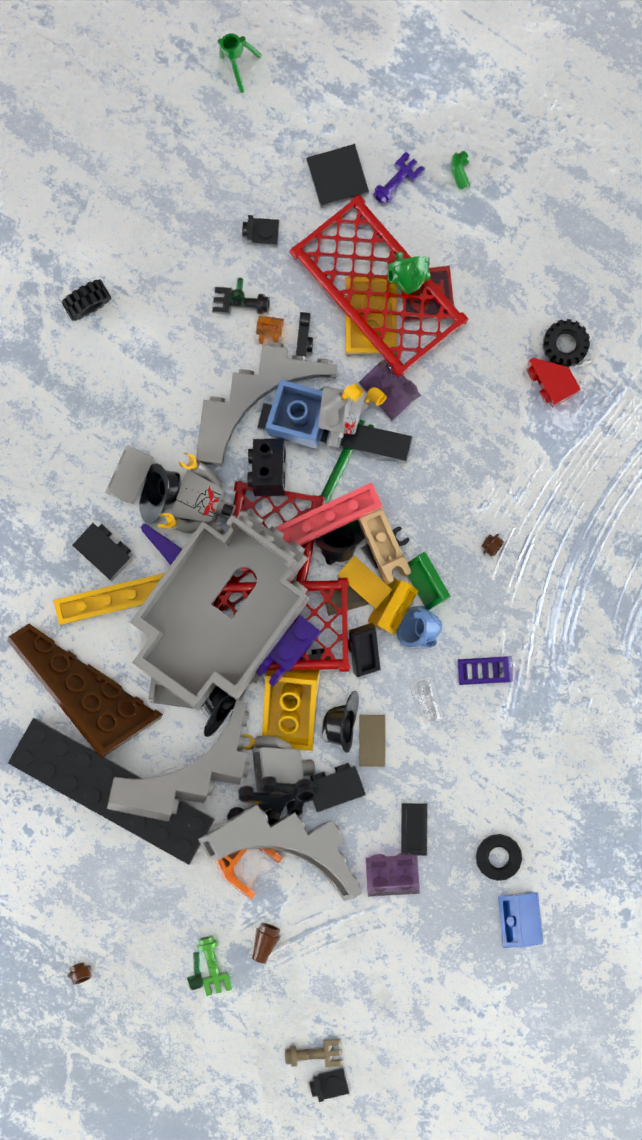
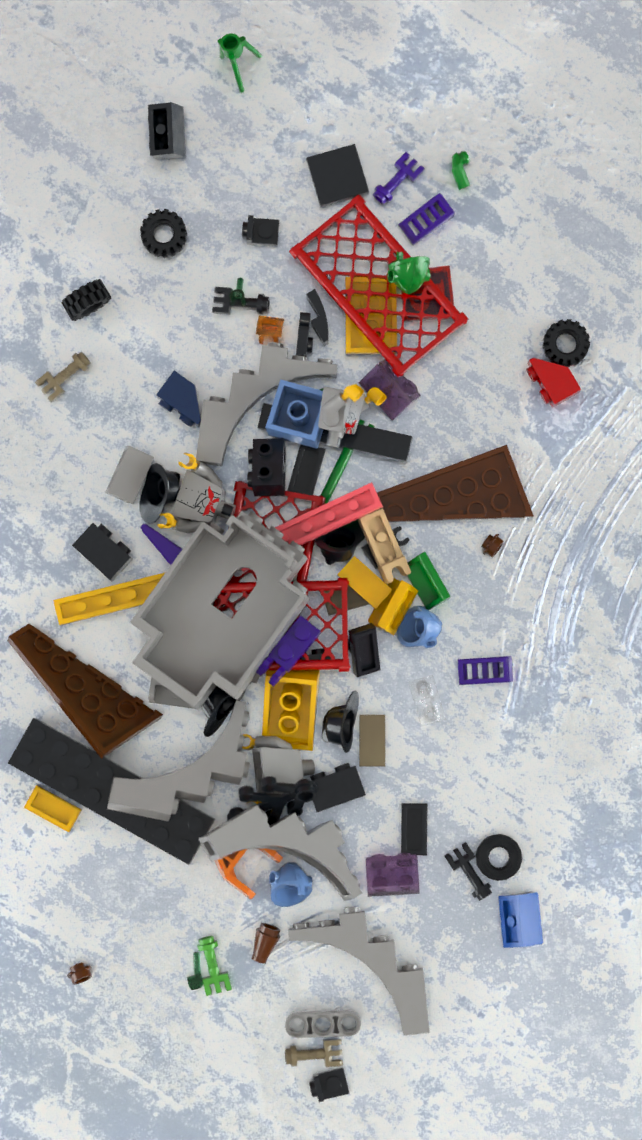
none -> yellow tile [24,785,82,832]
none -> dark tan hinge [35,352,91,402]
none -> black tyre [140,209,187,258]
none -> black brick [148,102,186,160]
none -> dark blue slope [156,370,201,427]
none -> medium blue helmet [269,862,312,907]
none -> light grey beam [285,1010,361,1038]
none -> black tile [287,444,326,495]
none -> light grey arch [288,907,430,1035]
none -> black slope [306,289,329,346]
none -> reddish brown wing [370,445,534,522]
none -> dark purple slope [398,193,455,245]
none -> black hinge [444,842,492,901]

